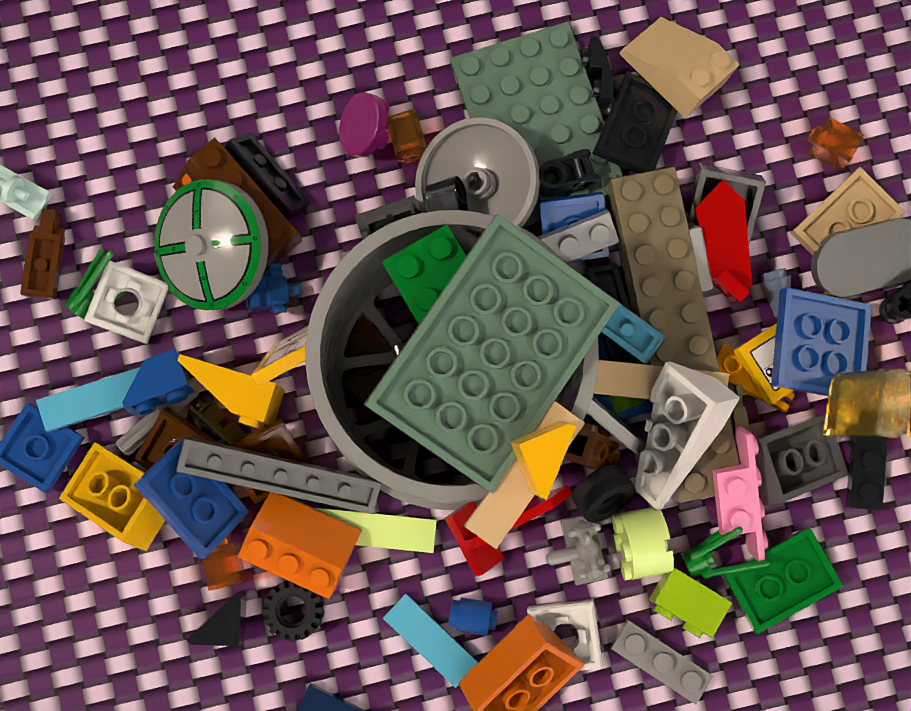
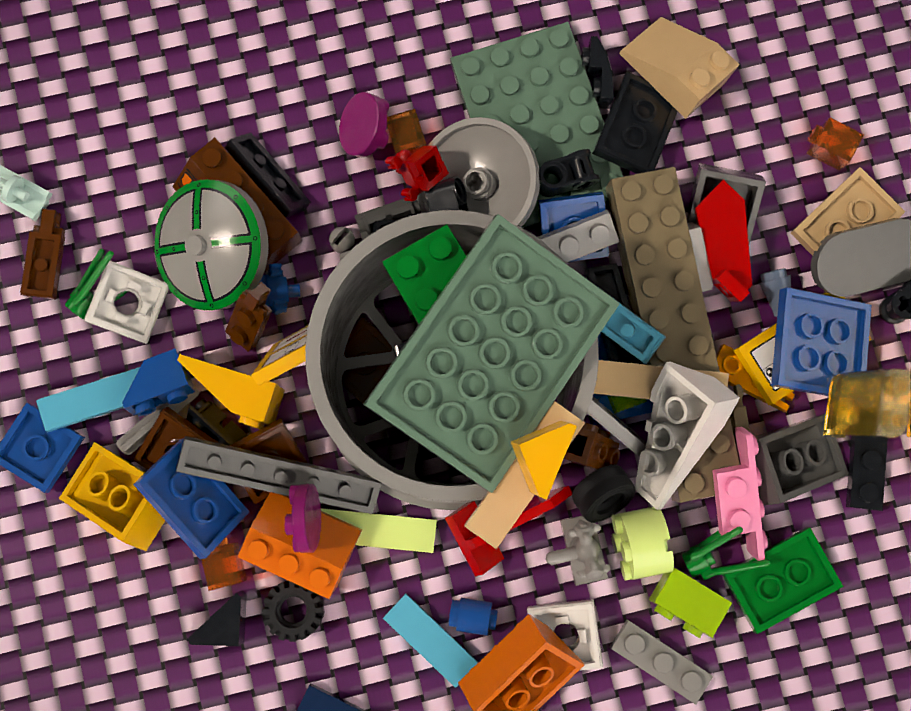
none -> reddish brown hinge [225,282,273,352]
none -> magenta tile [285,484,321,553]
none -> light grey hinge [329,227,355,254]
none -> red piece [385,146,449,201]

